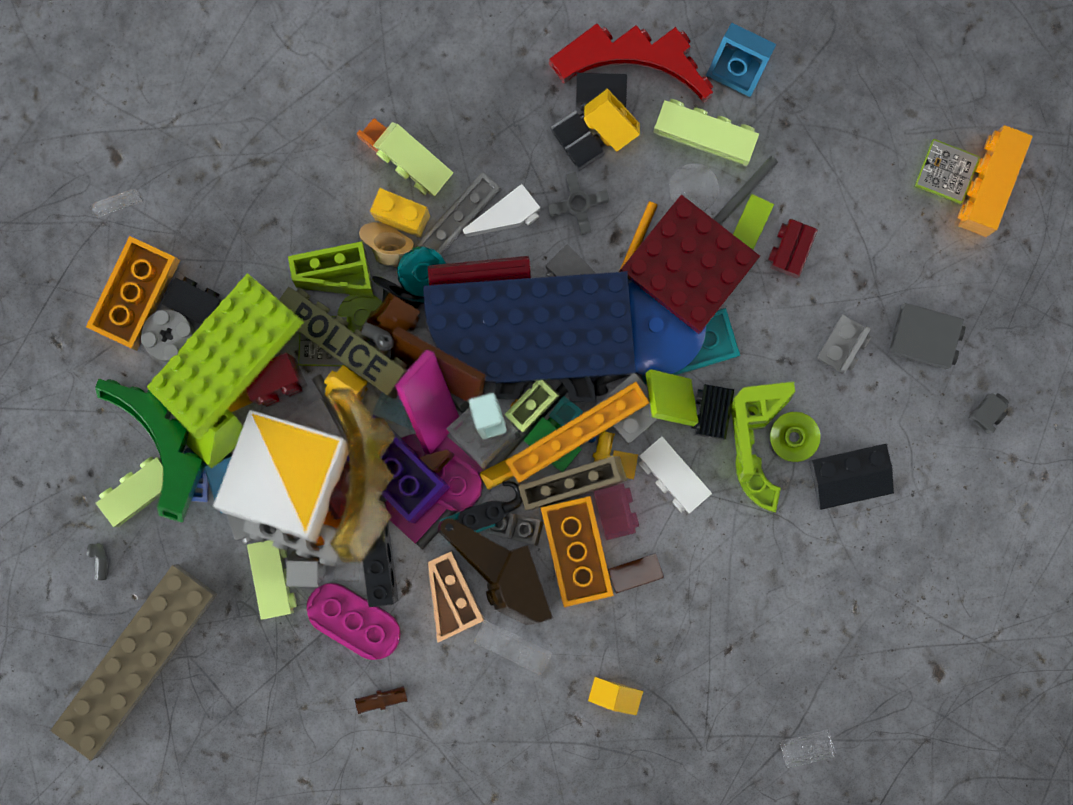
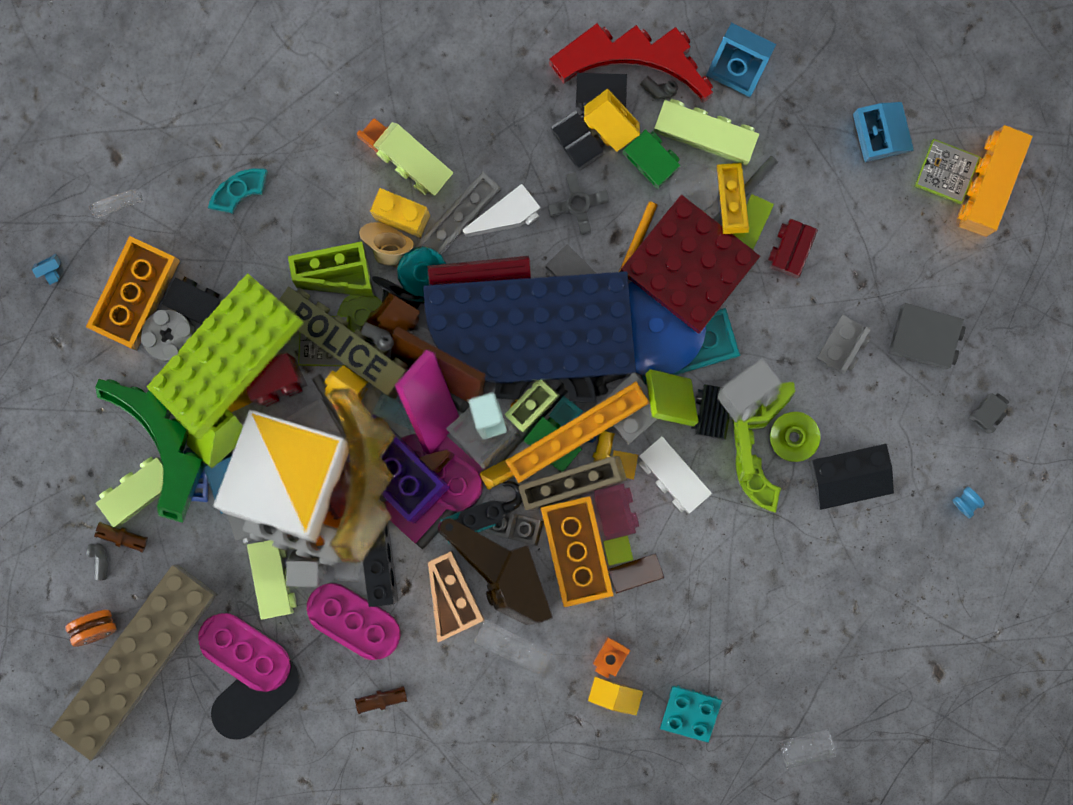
none -> dark azure tile [32,254,61,285]
none -> orange head [65,610,117,647]
none -> reddish brown pin [94,522,148,553]
none -> dark pink tile [198,613,290,692]
none -> teal tile [208,168,268,214]
none -> black tile [211,658,300,740]
none -> orange brick [593,636,630,678]
none -> lime tile [603,535,633,566]
none -> green brick [623,129,680,190]
none -> dark grey arm [640,76,678,100]
none -> teal hinge [660,685,723,743]
none -> yellow tile [717,163,749,234]
none -> light grey brick [718,359,782,422]
none -> dark azure slope [853,102,914,162]
none -> dark azure wheel [952,487,985,519]

